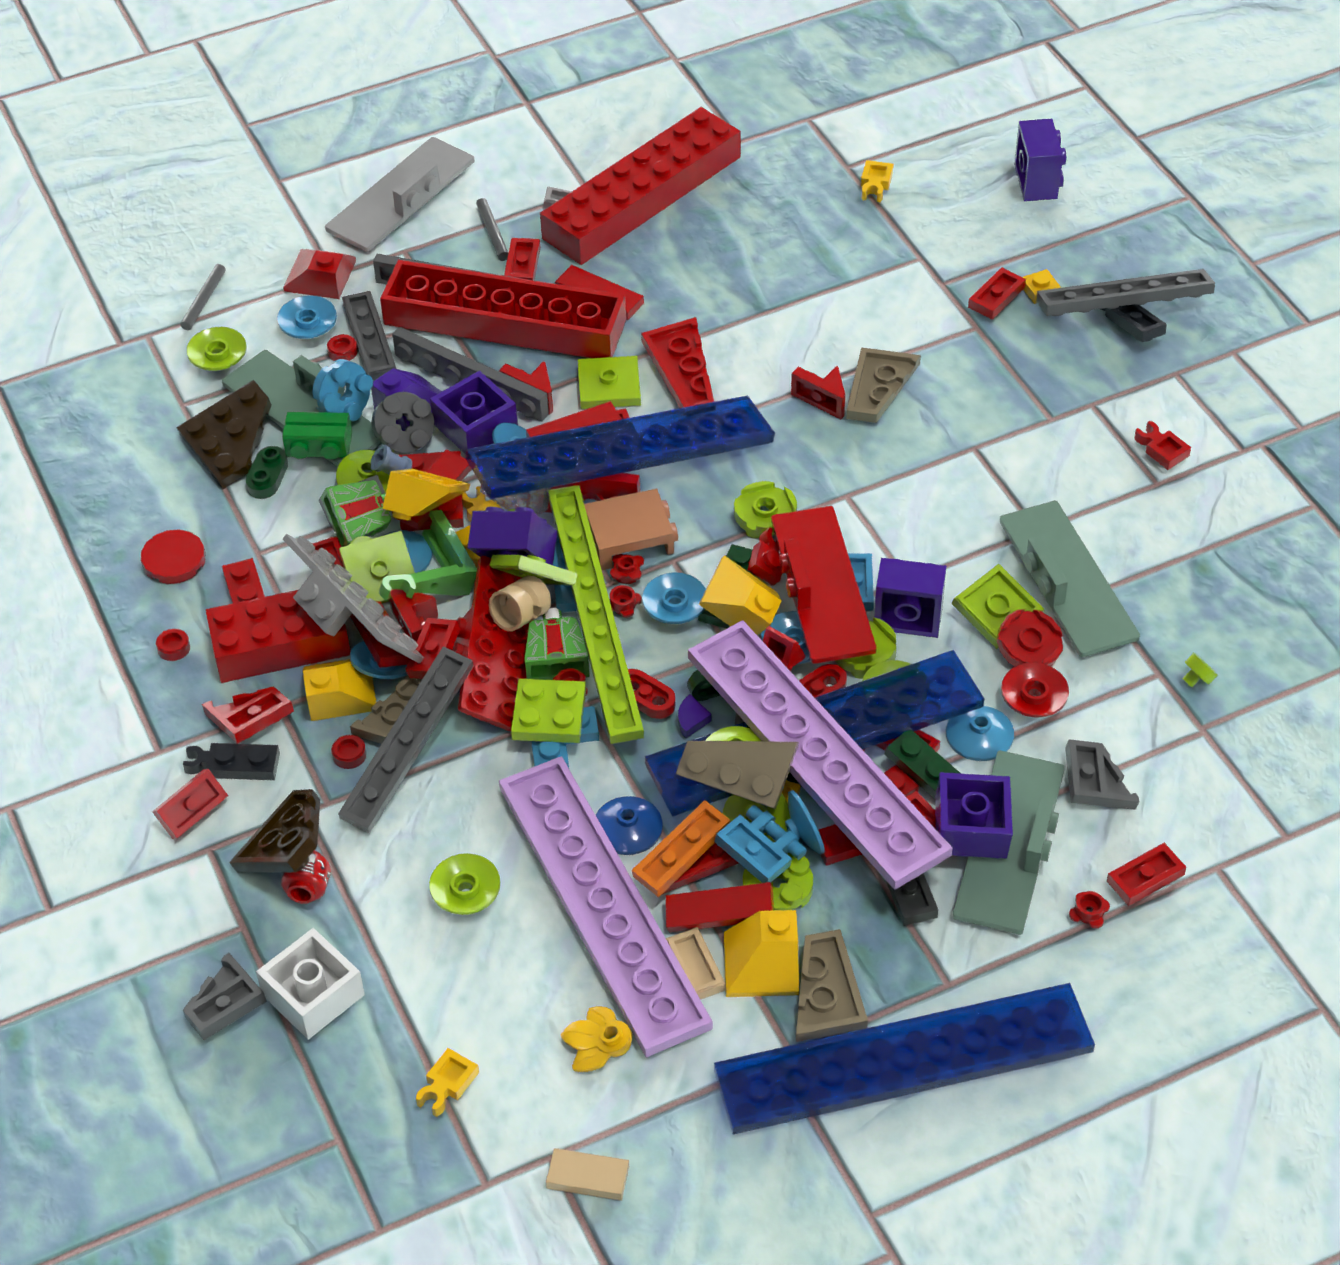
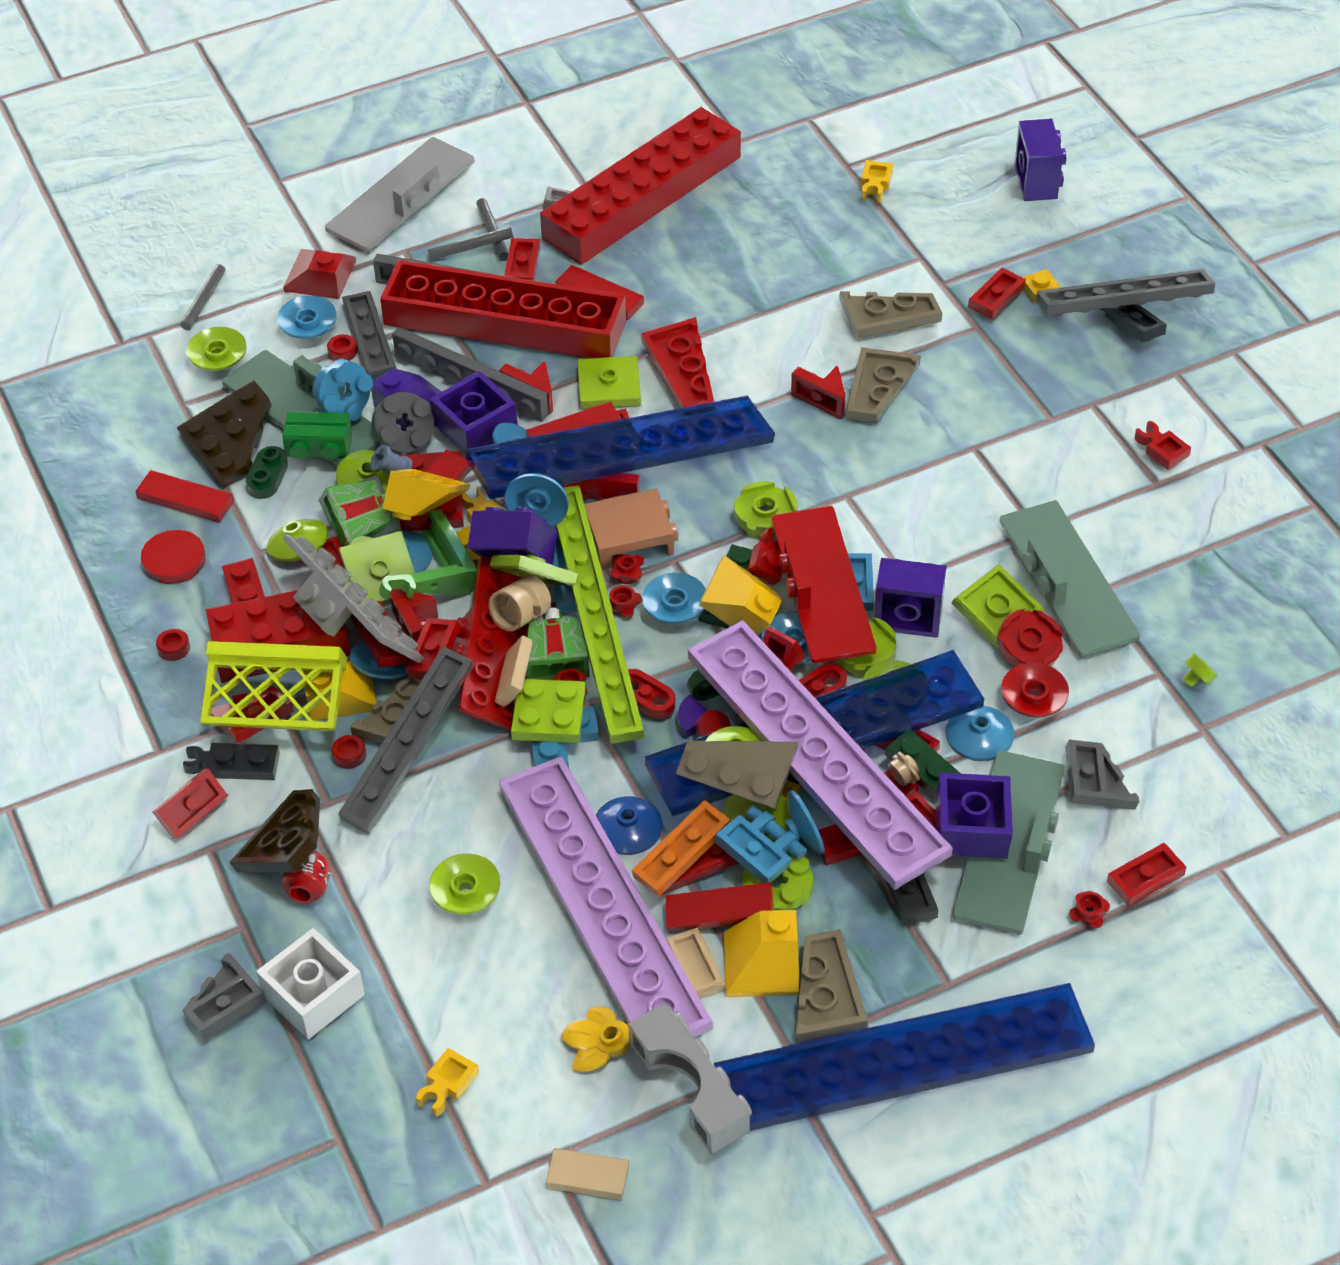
none -> red tile [135,470,234,523]
none -> neon yellow fence [200,641,347,731]
none -> lime dish [267,519,328,562]
none -> dark grey bar [428,226,514,261]
none -> tan tile [495,635,533,707]
none -> dark azure dish [505,474,569,526]
none -> light grey arch [628,1003,752,1155]
none -> red tile [695,710,731,741]
none -> dark tan wing [839,291,943,339]
none -> tan plate [888,752,920,786]

